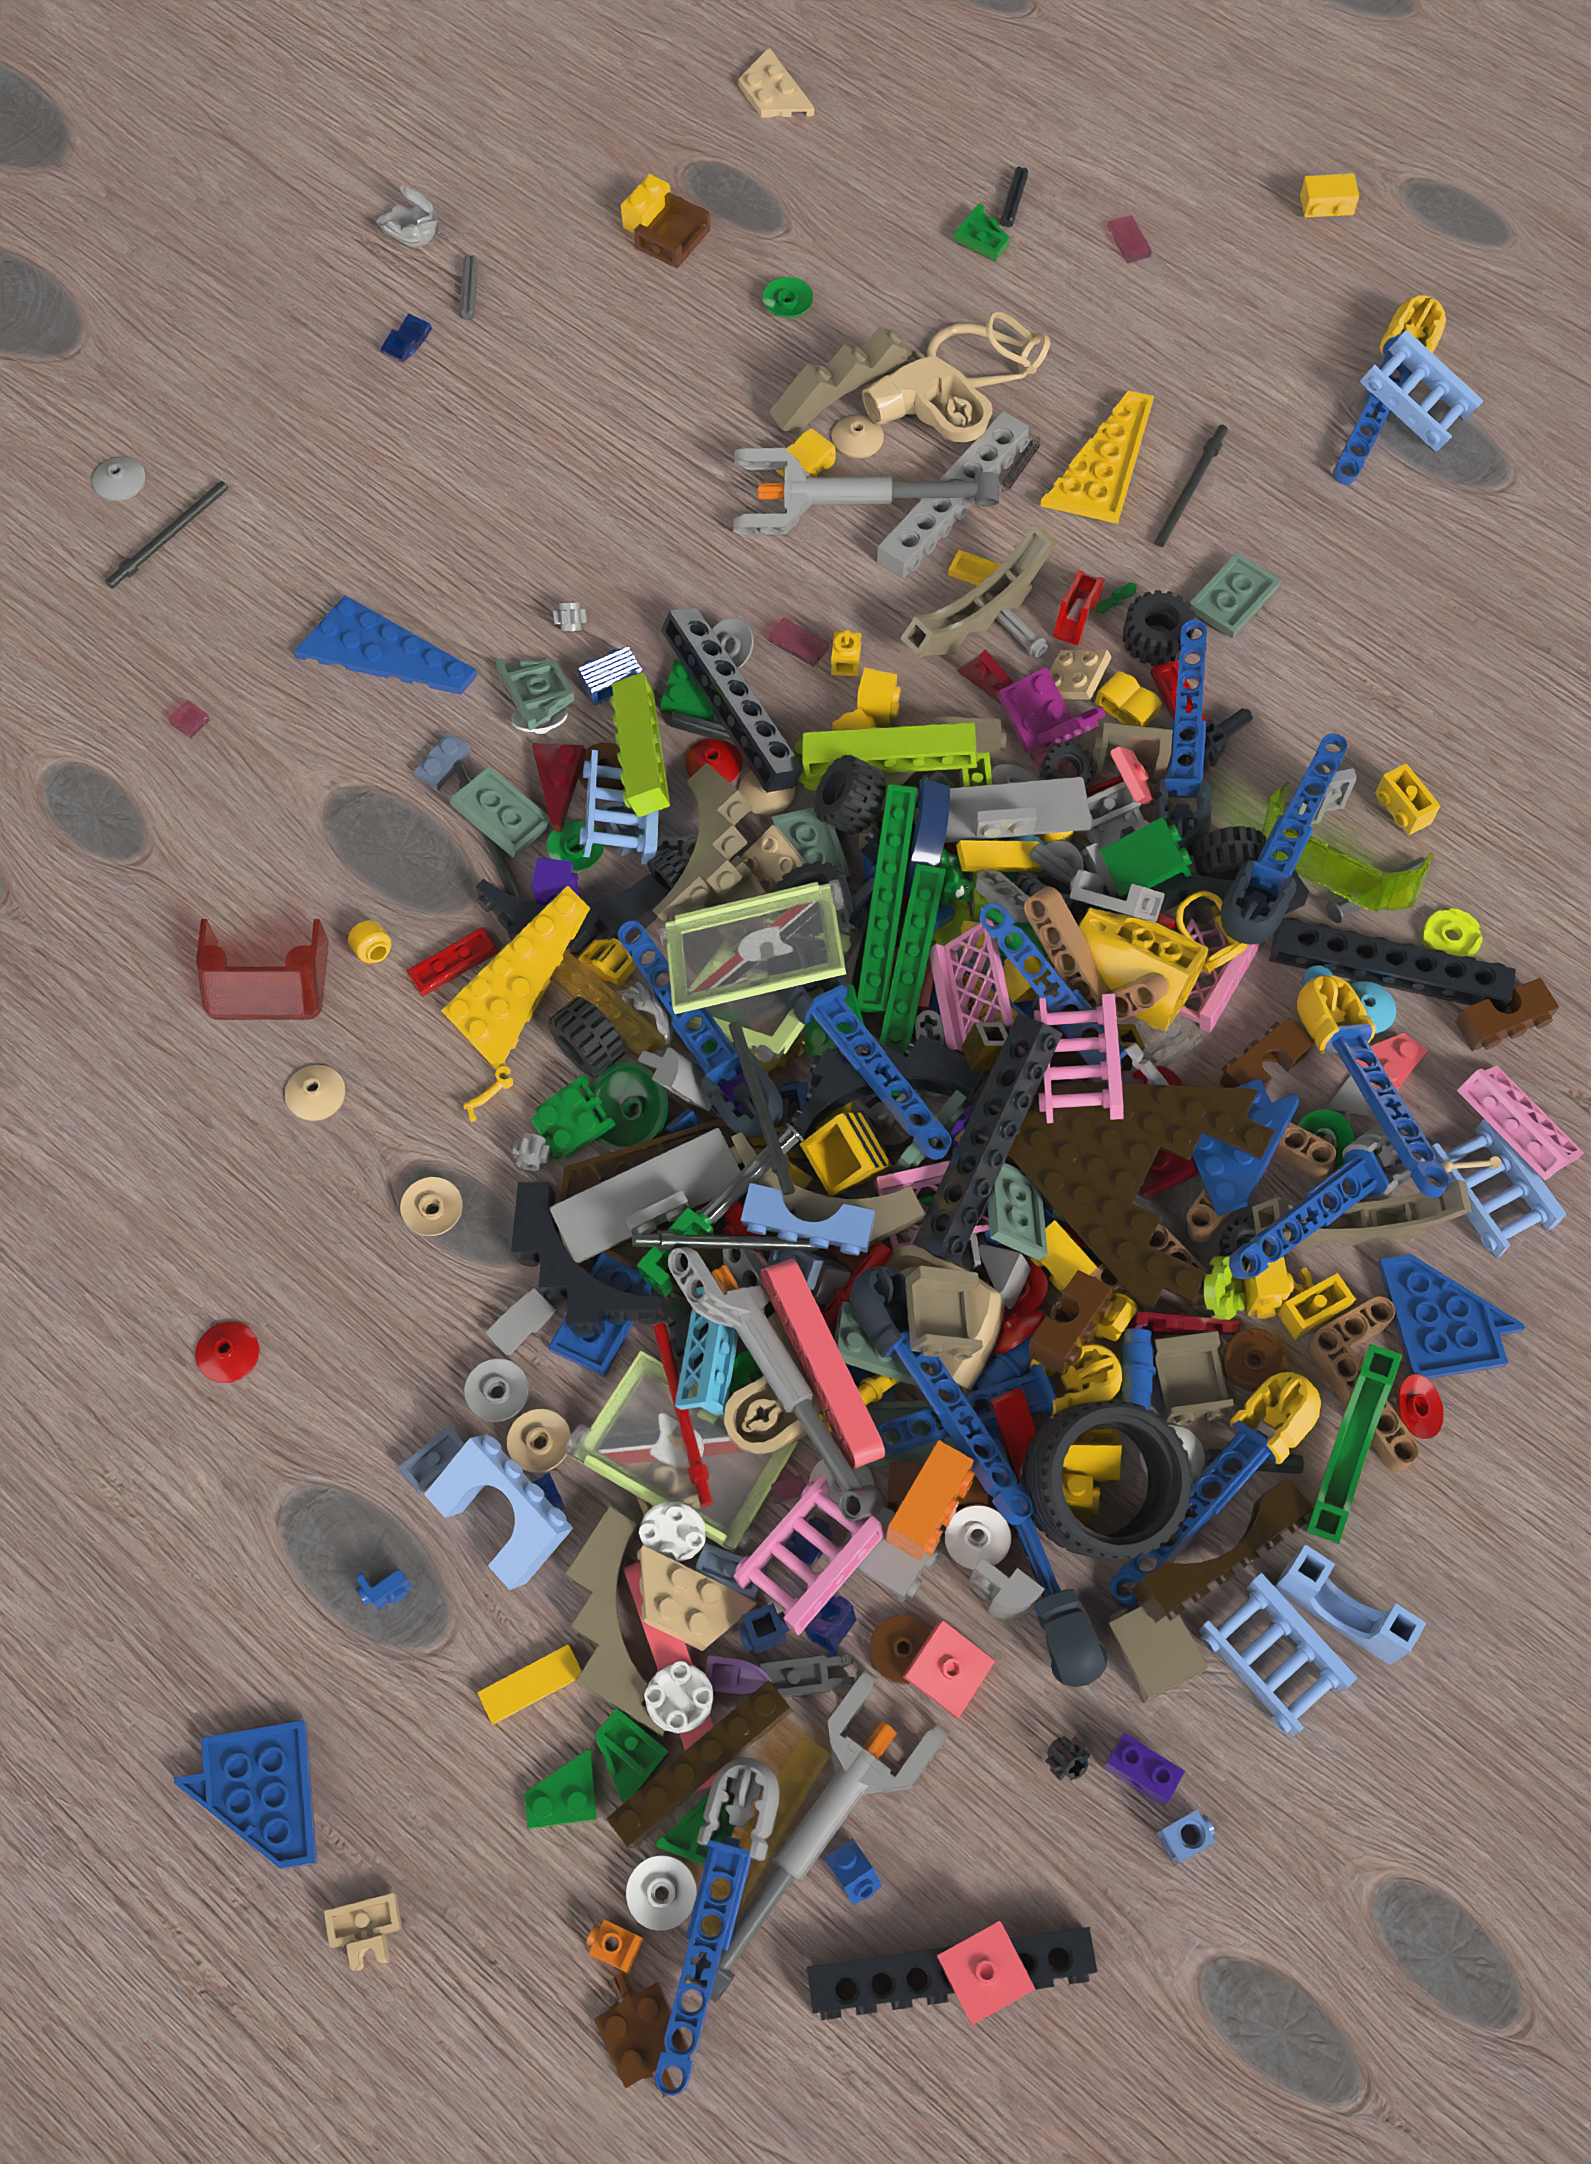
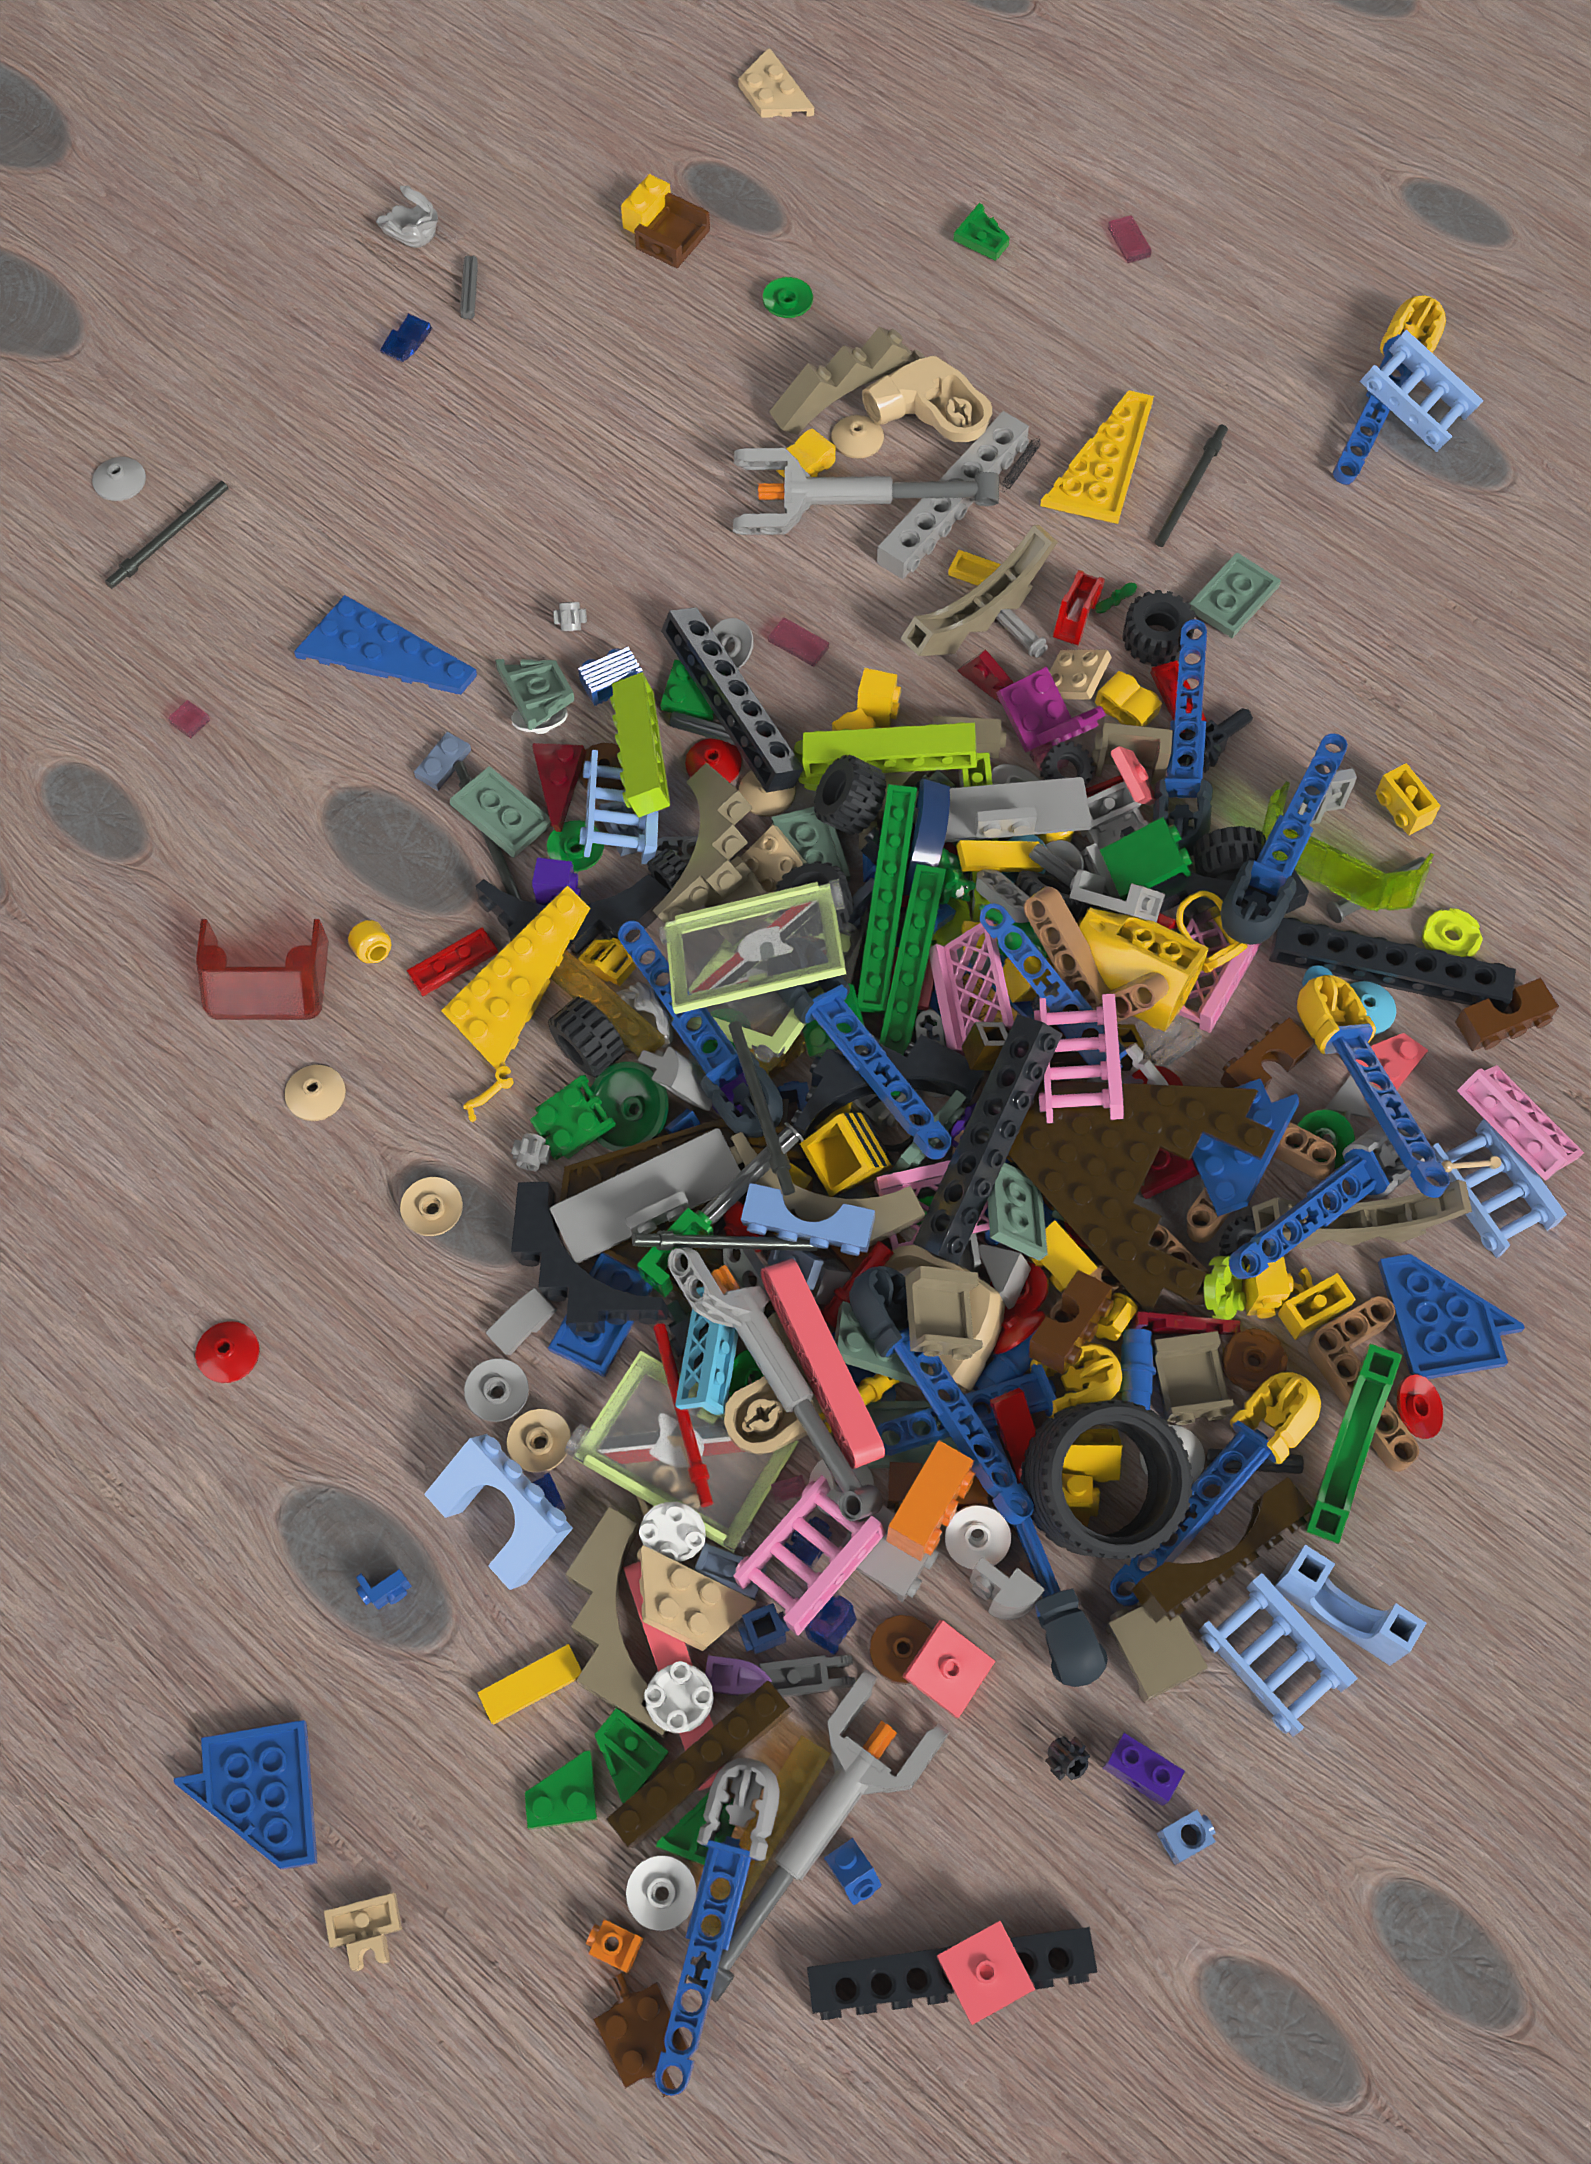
sand blue plate [398,1426,465,1495] -> none
yellow brick [831,630,862,677] -> none
tan animal [926,312,1050,388] -> none
black axle [1000,166,1028,228] -> none
yellow brick [1300,174,1359,218] -> none

